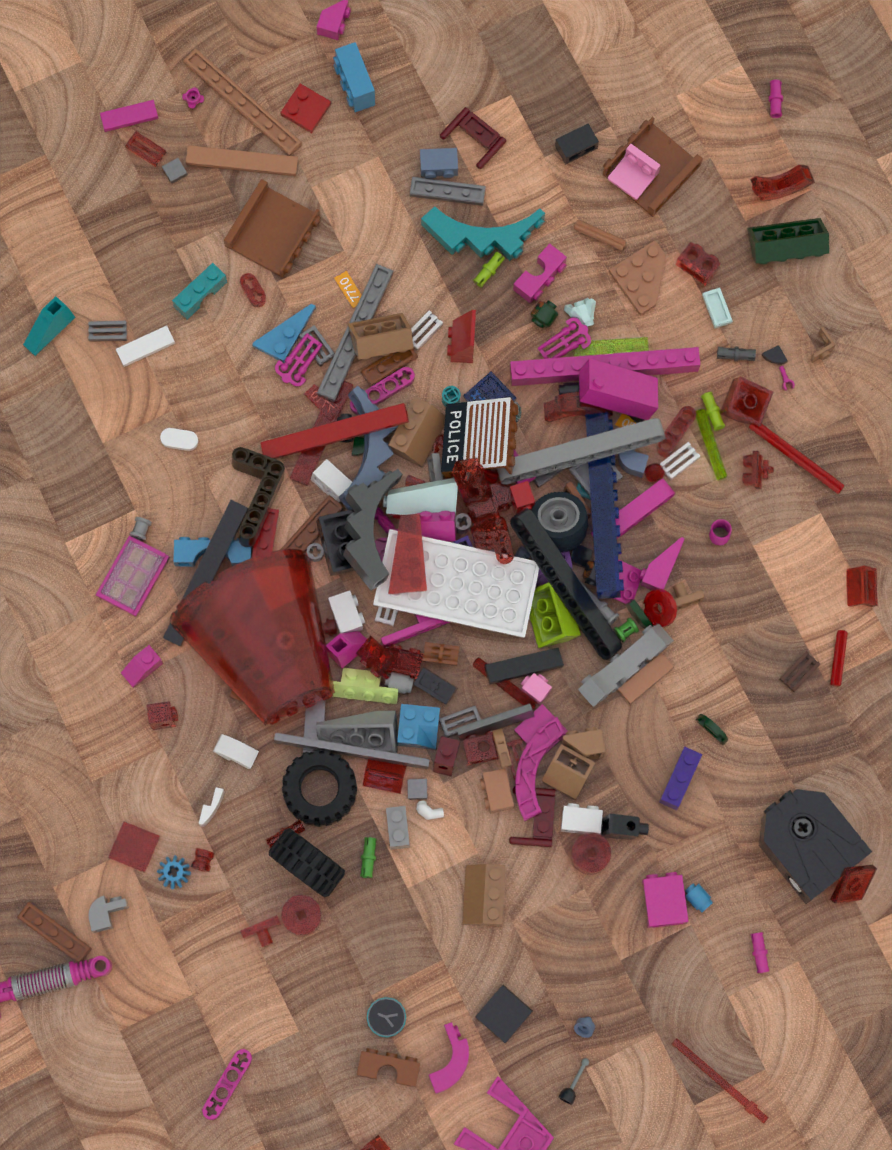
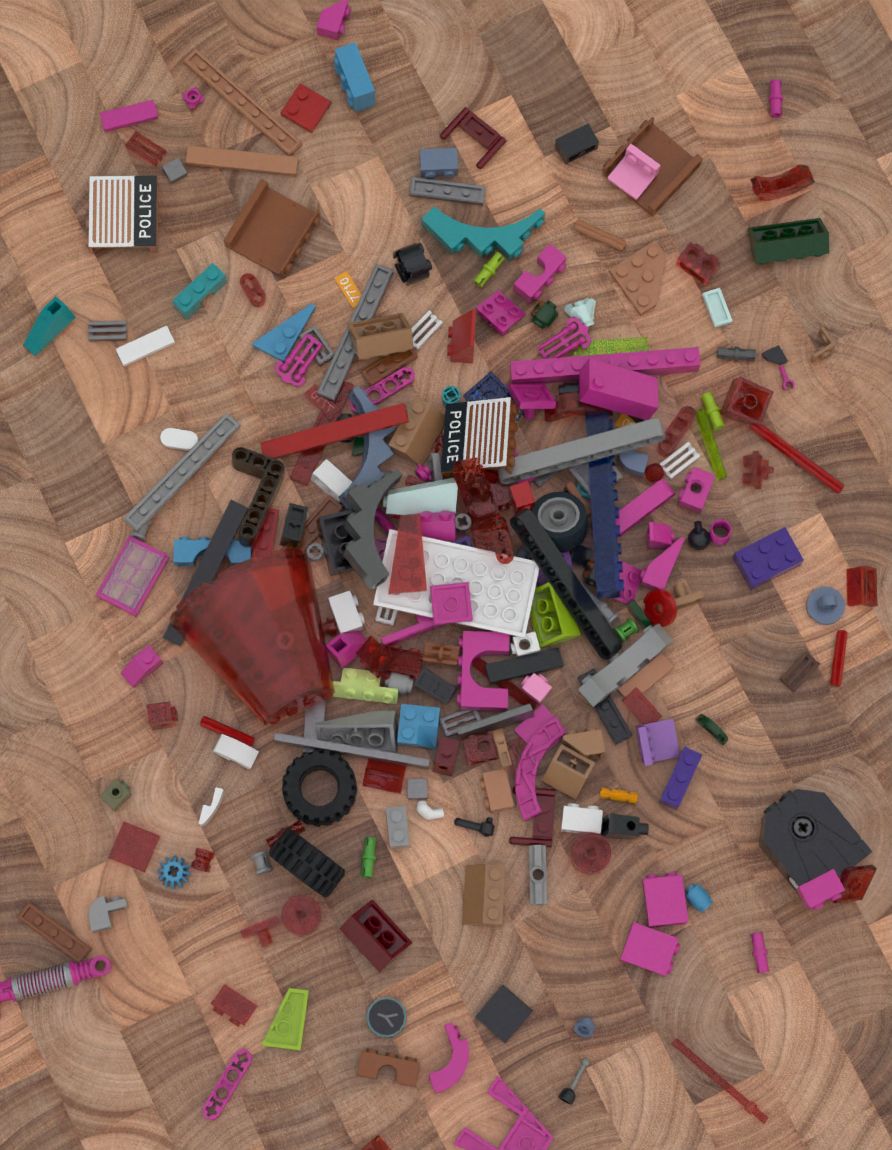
none -> panel [85,176,158,253]
none -> olive brick [100,779,132,812]
none -> light grey tile [123,413,240,533]
none -> red axle [200,716,255,747]
none -> clear red bracket [210,984,258,1027]
none -> light grey bush [251,851,273,875]
none -> lime wing [261,988,309,1051]
none -> black hinge [279,503,308,548]
none -> dark red slope [340,899,412,972]
none -> black brick [393,243,432,286]
none -> dark pink plate [414,463,432,483]
none -> dark pink tile [430,582,473,625]
none -> black piece [454,817,495,837]
none -> dark pink arch [457,631,510,712]
none -> dark pink hinge [475,290,526,336]
none -> dark pink tile [508,383,556,419]
none -> white brick [510,632,540,657]
none -> light grey piece [529,845,547,906]
none -> black tile [577,668,633,745]
none -> light orange axle [600,787,638,804]
none -> dark pink panel [619,922,680,977]
none -> clear red tile [622,688,662,724]
none -> medium lavender bracket [635,719,680,766]
none -> dark pink slope [646,522,675,550]
none -> dark pink brick [678,467,715,514]
none -> black piece [687,521,711,550]
none -> dark purple brick [732,527,804,590]
none -> dark pink brick [796,869,845,911]
none -> sand blue tile [806,587,845,625]

